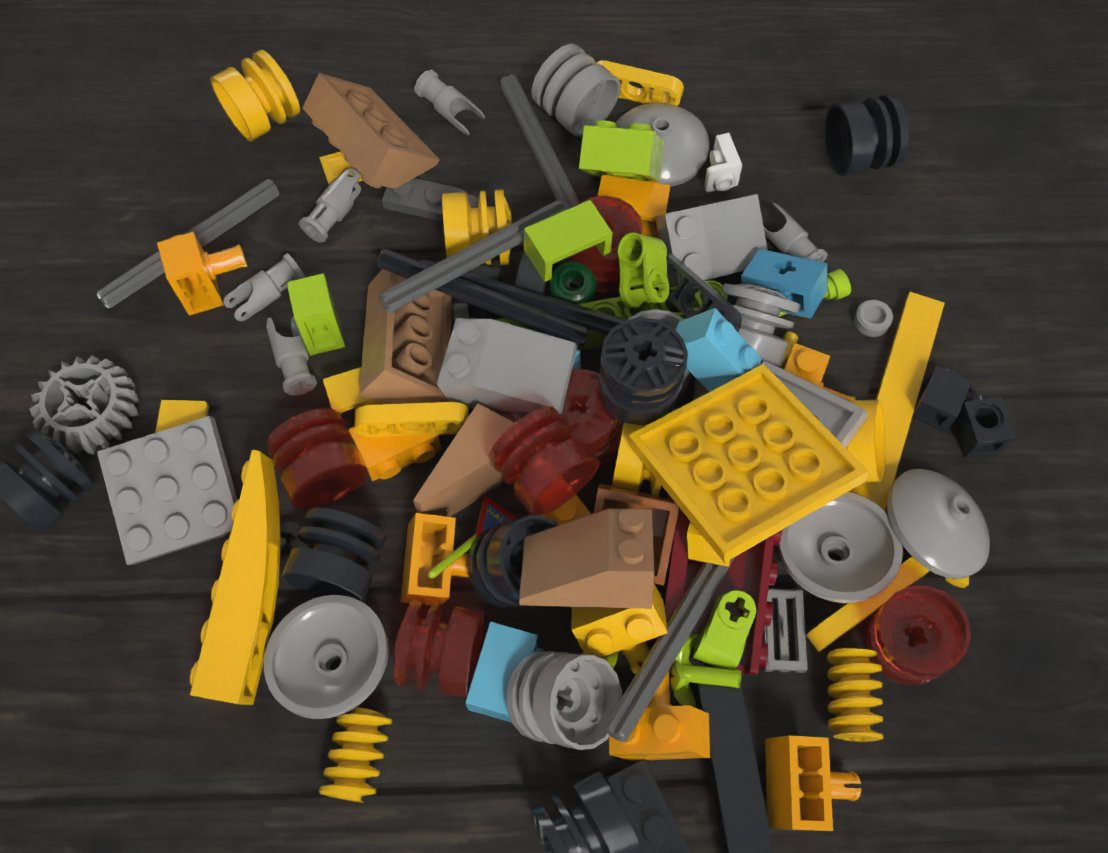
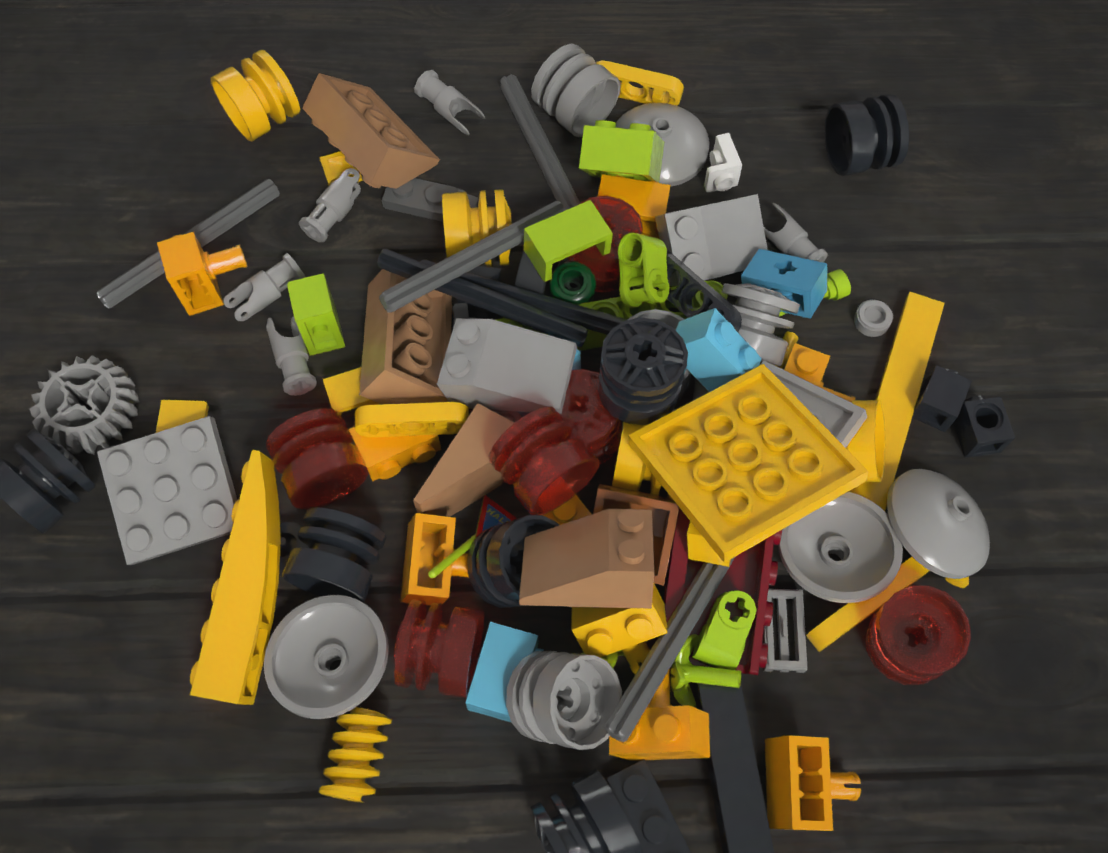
yellow piece [827,648,883,742] -> none

